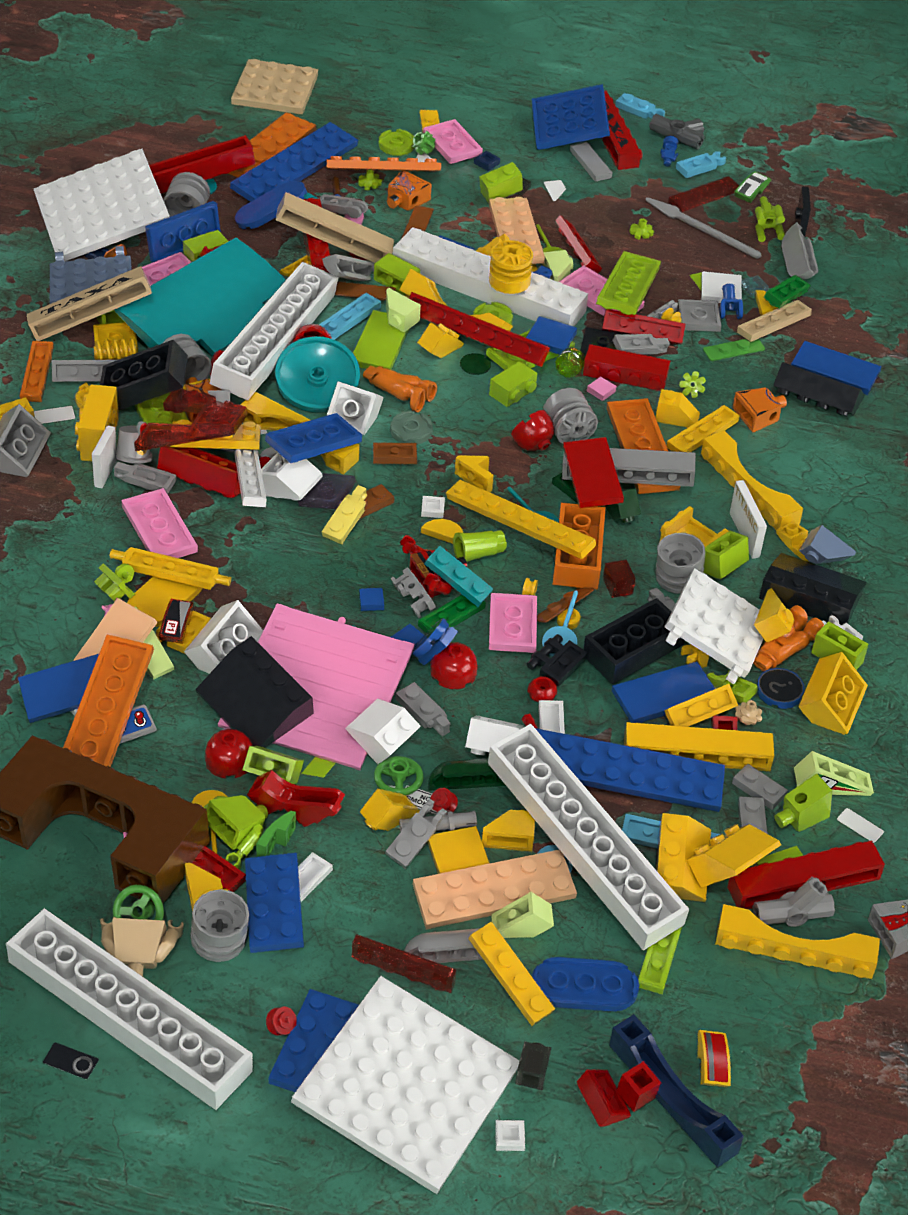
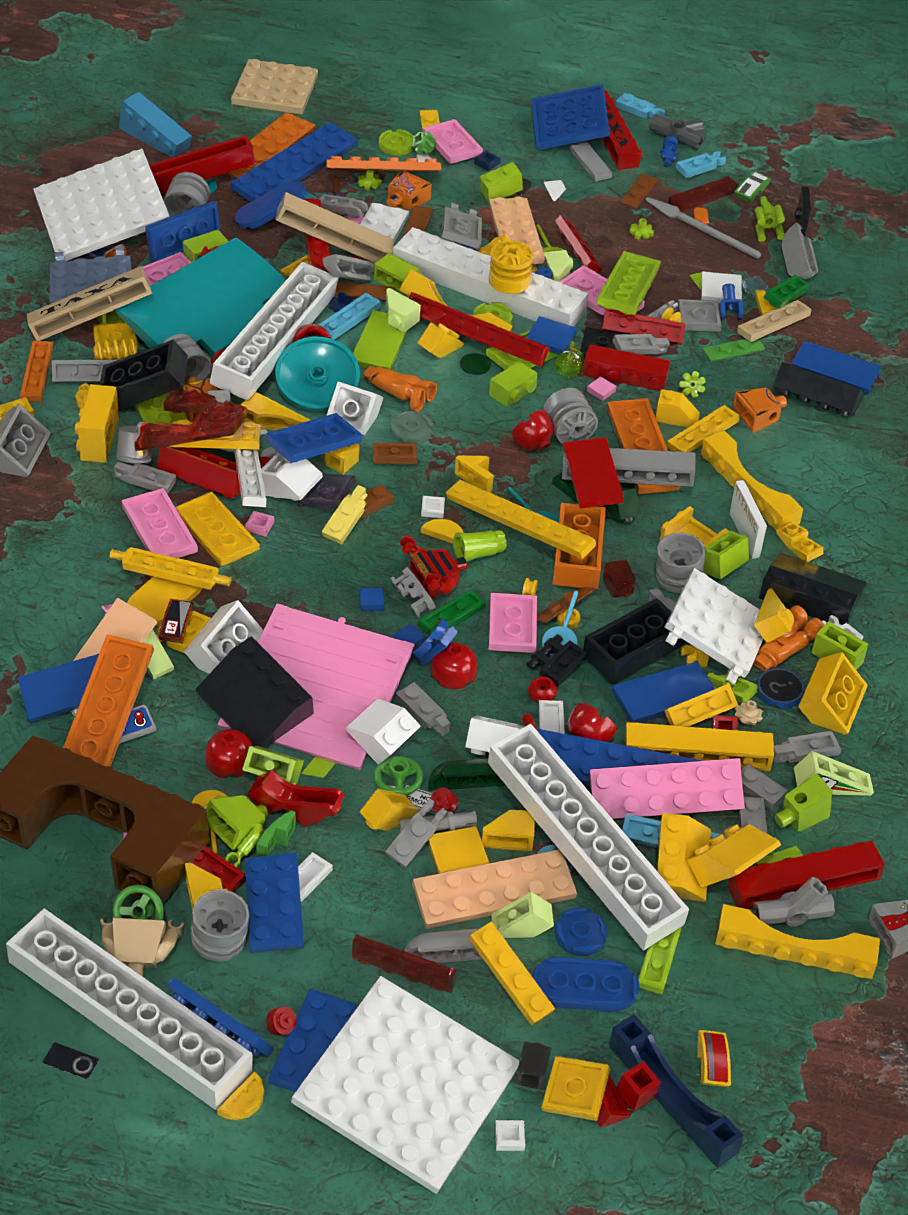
white sticker [34,406,75,424] -> none
white tile [92,426,118,488] -> none
lime hips [94,563,135,602] -> none
teal plate [424,546,493,607] -> none
sand blue slope [799,525,856,564] -> none
white sticker [837,808,884,843] -> none
none -> dark azure wedge [119,92,192,158]
none -> blue plate [167,977,274,1058]
none -> yellow tile [175,491,260,567]
none -> yellow tile [217,1071,264,1120]
none -> bright pink tile [245,511,274,537]
none -> clear blue plant [329,292,353,313]
none -> white plate [360,203,409,243]
none -> light grey tile [441,202,482,249]
none -> yellow tile [541,1056,610,1121]
none -> blue tile [554,908,607,956]
none -> red cylinder [567,703,618,742]
none -> bright pink plate [589,758,745,819]
none -> dark orange piece [620,174,658,208]
none -> orange piece [693,207,709,225]
none -> light grey hinge [773,731,841,763]

